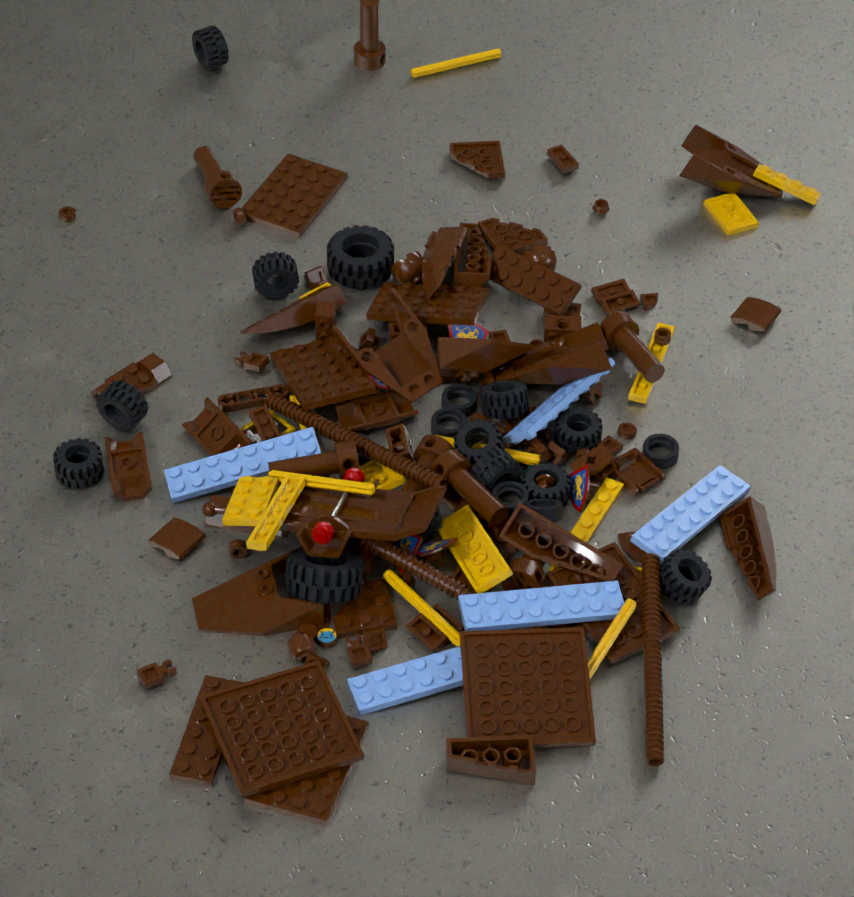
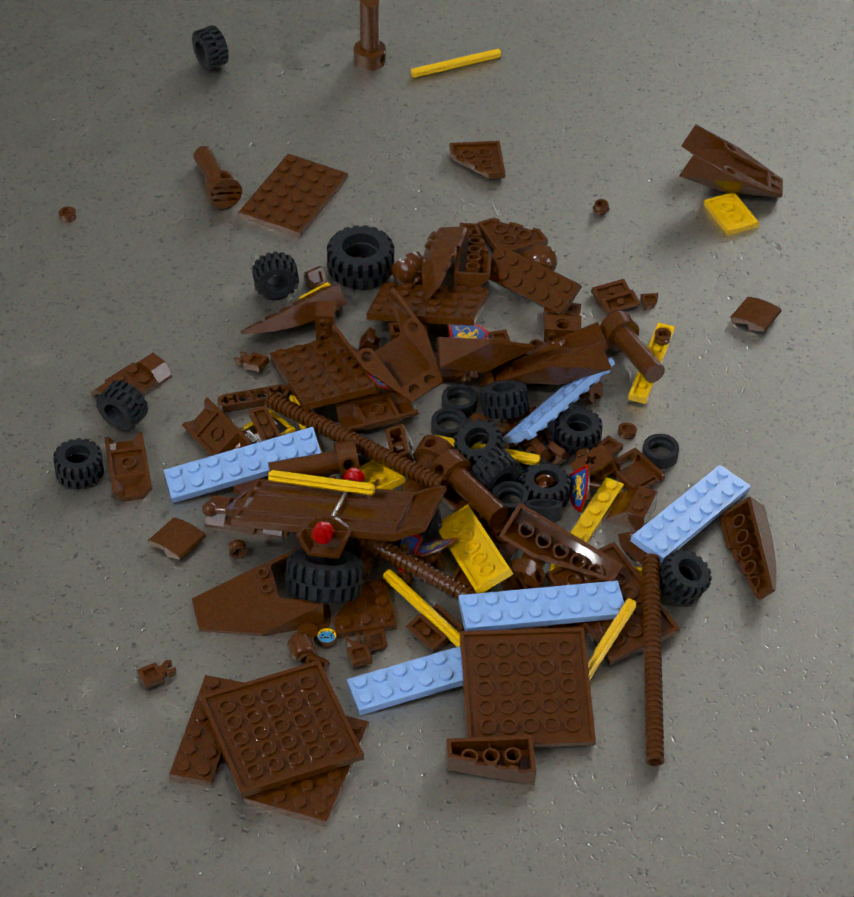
yellow plate [222,476,279,526] -> none
reddish brown tile [233,207,246,226] -> none
yellow plate [246,476,306,551] -> none
reddish brown plate [547,144,579,174] -> none
yellow plate [753,164,821,205] -> none
none -> reddish brown slope [606,485,658,532]

